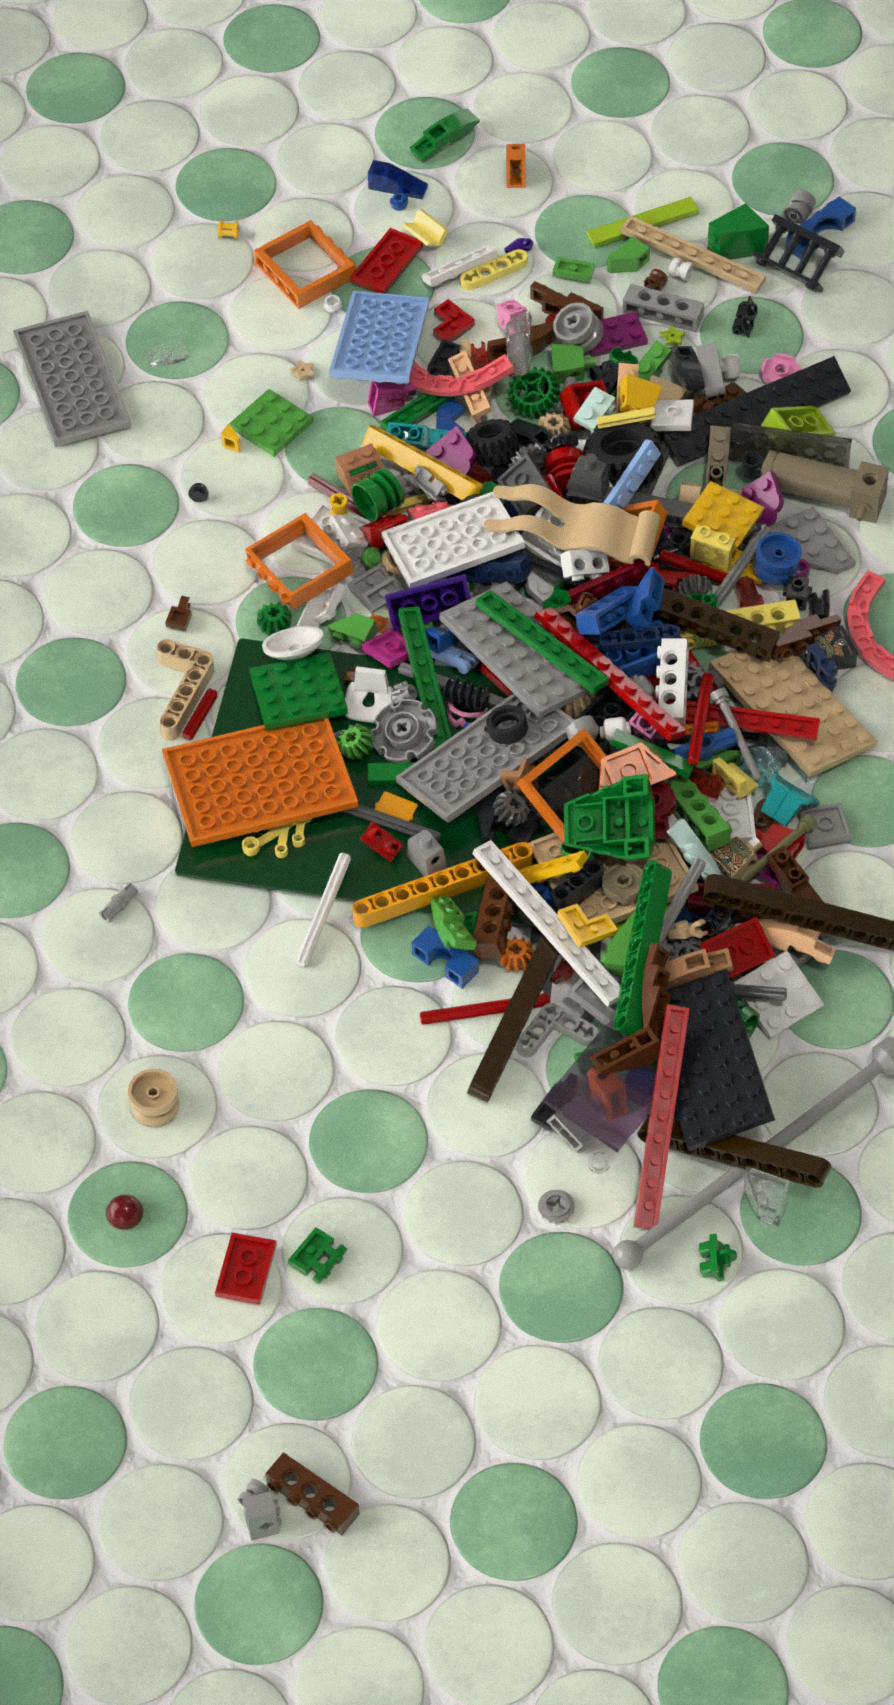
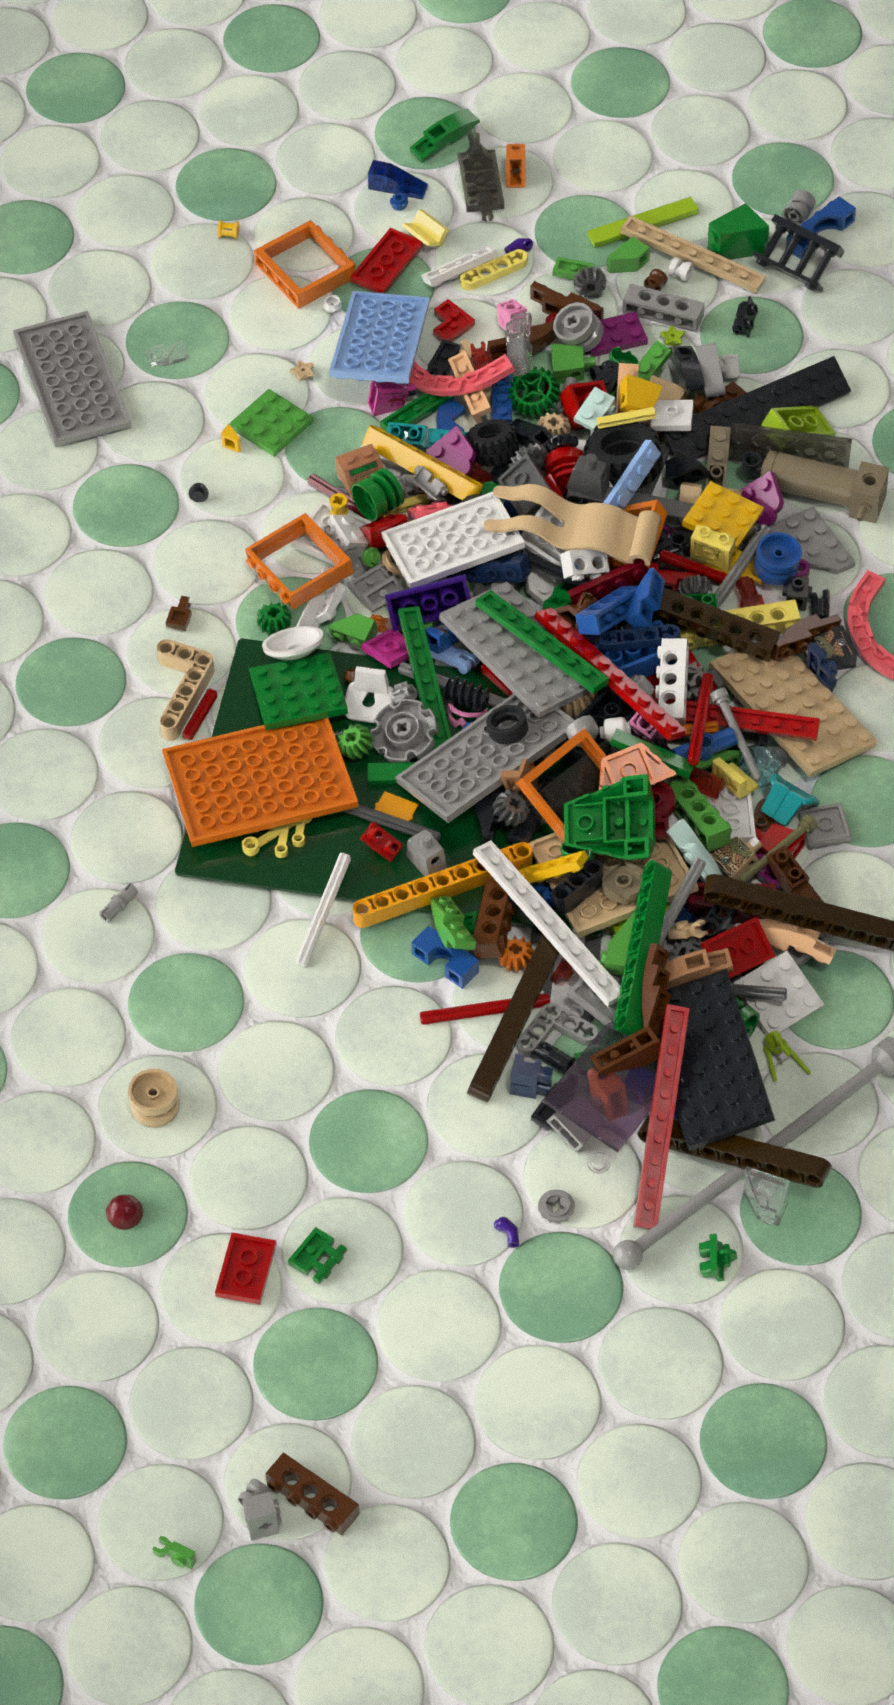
yellow plate [557,904,618,948] -> none
bright pink plate [761,354,801,385] -> none
none -> bright green plate [152,1536,197,1569]
none -> clear smoke plate [458,132,504,222]
none -> blue slope [492,373,512,422]
none -> dark purple arm [494,1217,519,1248]
none -> dark blue hips [510,1054,553,1099]
none -> black hinge [531,1041,575,1076]
none -> dark grey gear [573,265,607,298]
none -> black slope [665,454,711,490]
none -> lime plant [763,1031,811,1082]

